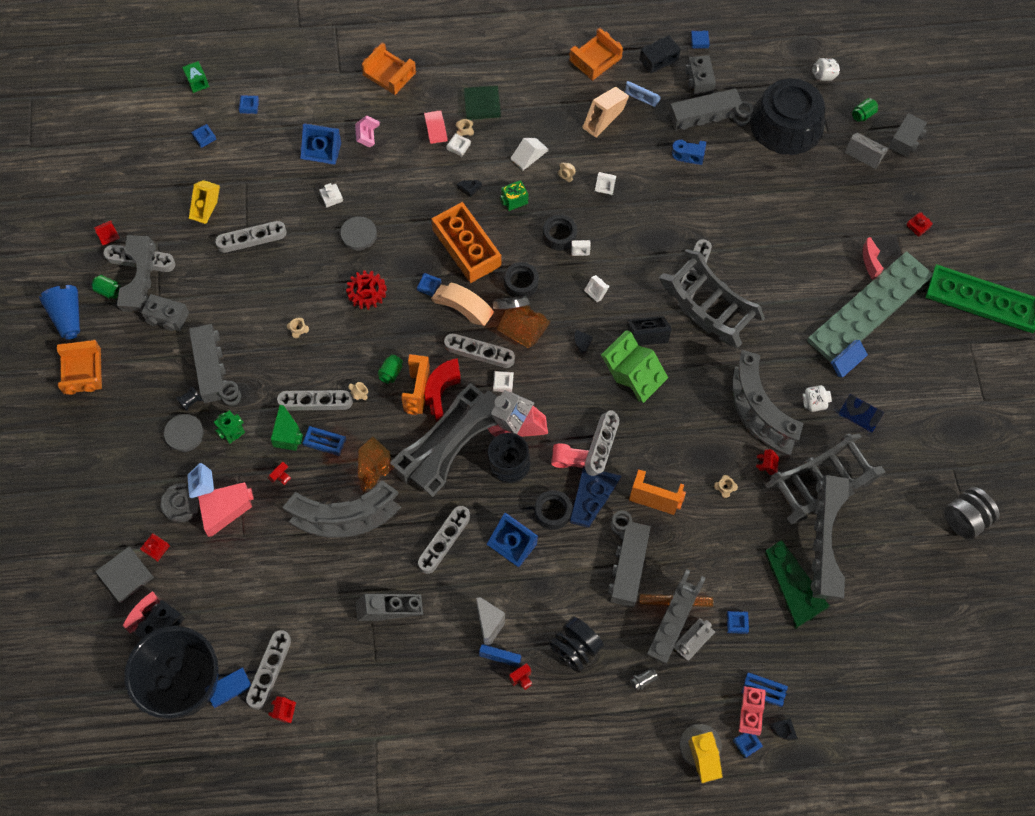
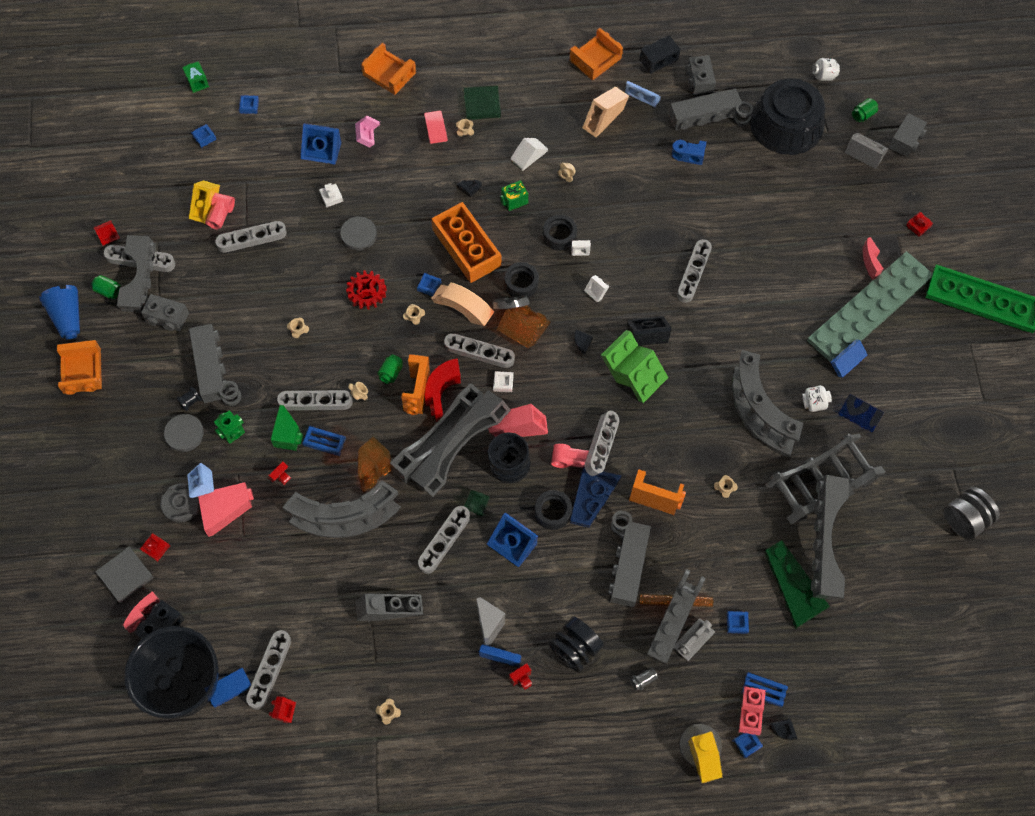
white tile [447,133,471,157] -> none
light grey torso [491,390,534,434] -> none
white tile [595,172,616,195] -> none
dark grey fence [659,249,765,348] -> none
blue tile [691,31,710,48] -> none
red tile [756,449,779,475] -> none
none -> coral piece [205,193,235,230]
none -> tan plate [376,699,401,725]
none -> tan plate [403,304,425,325]
none -> clear green tile [464,490,490,516]

